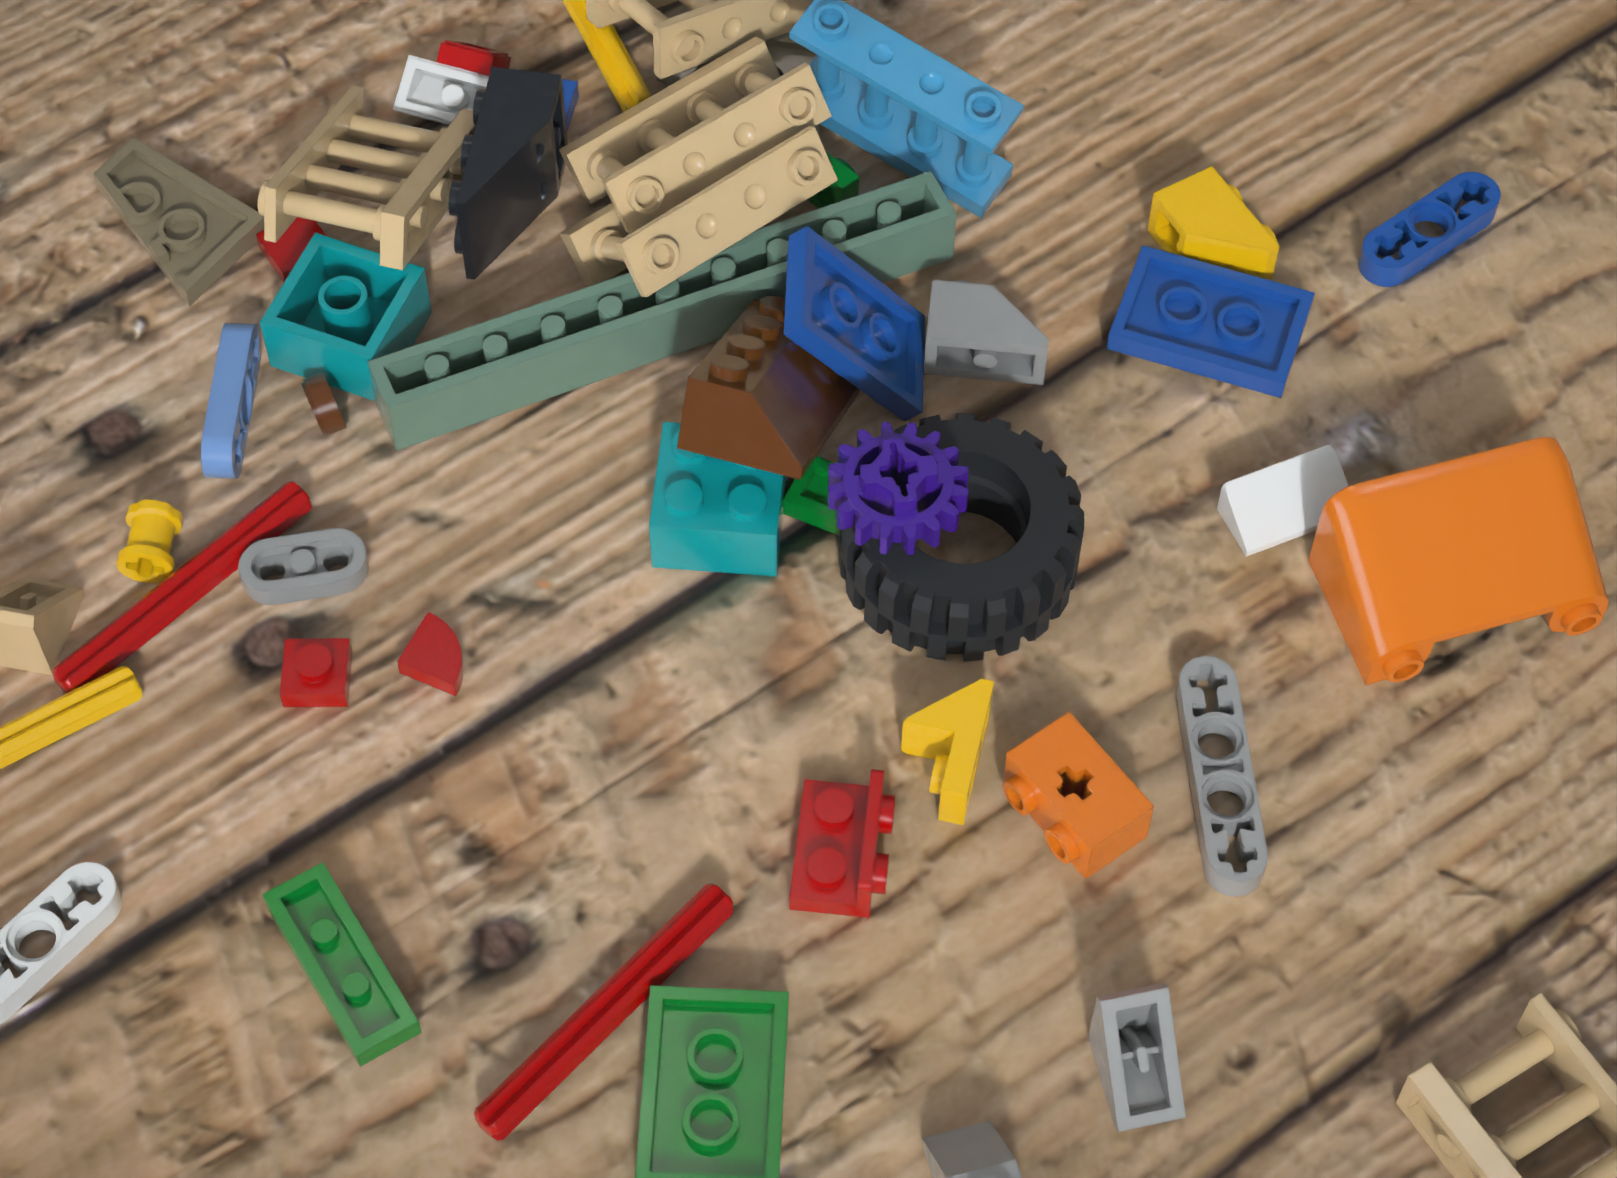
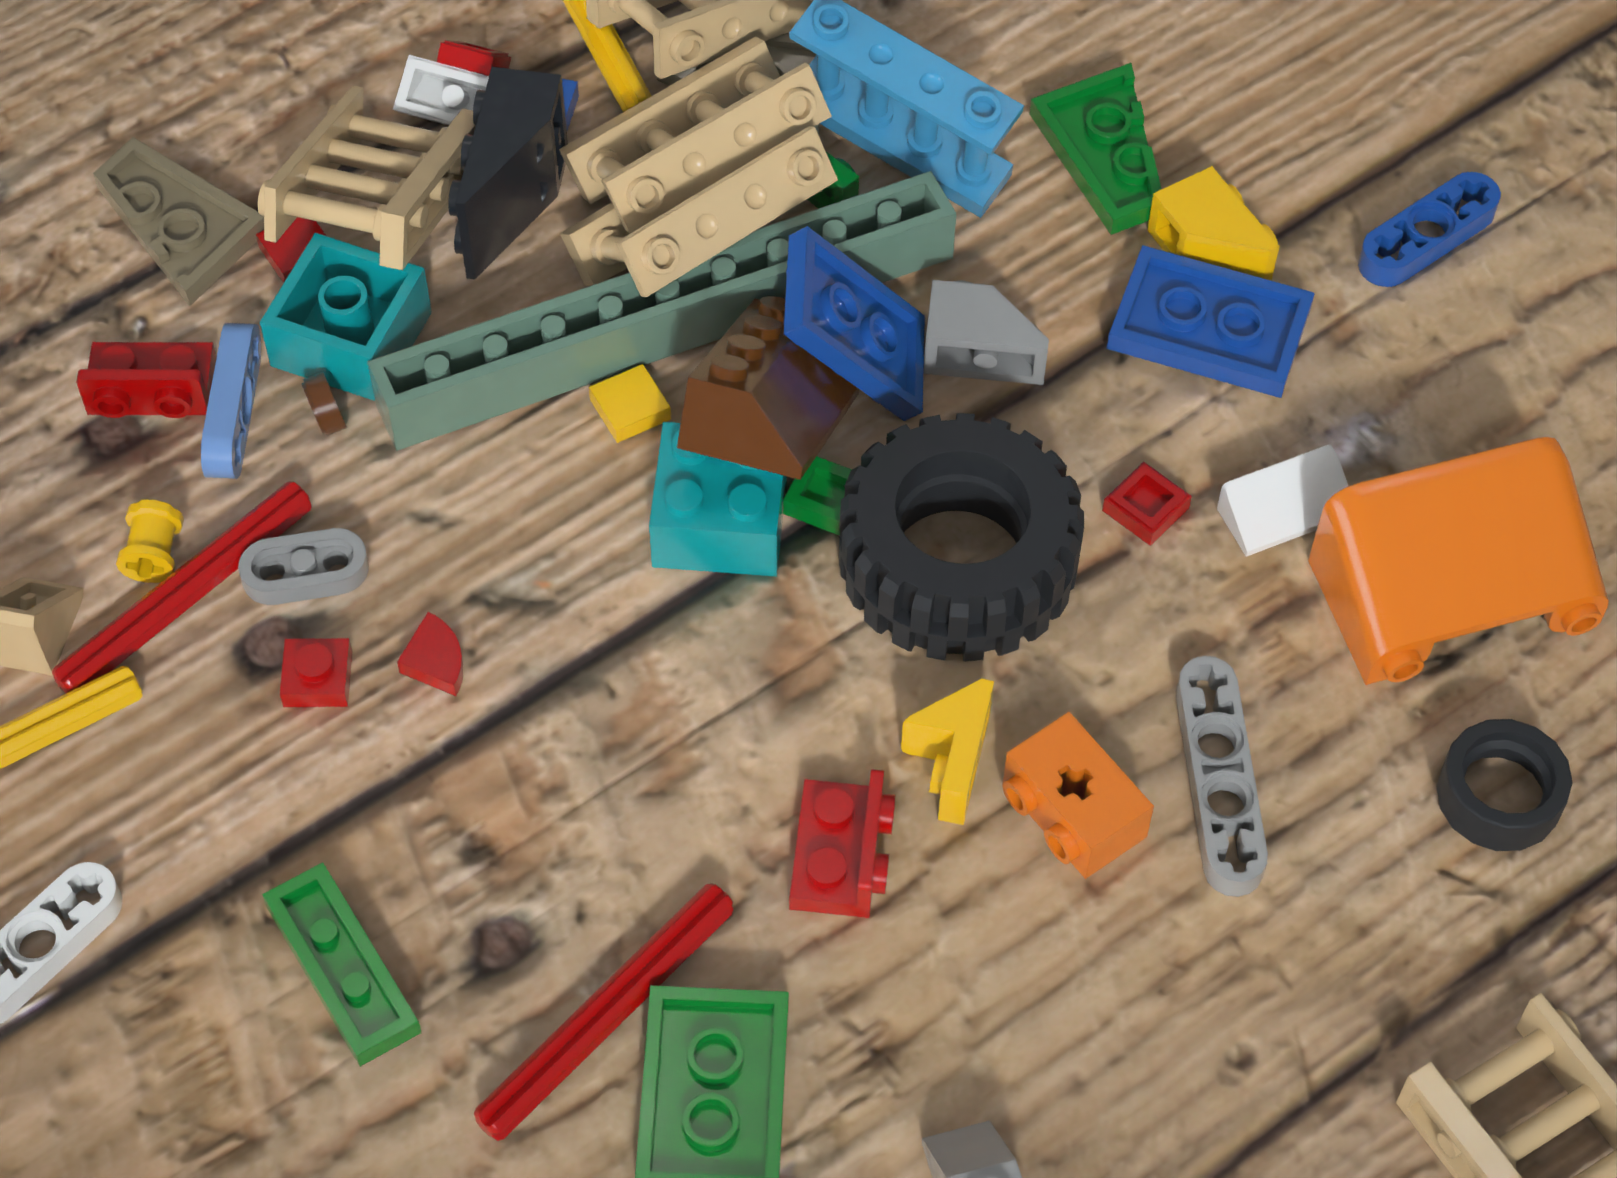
dark purple gear [828,422,969,555] -> none
light grey slope [1088,982,1186,1132] -> none
none -> red bracket [76,342,217,418]
none -> yellow tile [589,364,671,443]
none -> green wing [1029,63,1162,235]
none -> red tile [1102,461,1192,546]
none -> black tyre [1436,719,1573,851]

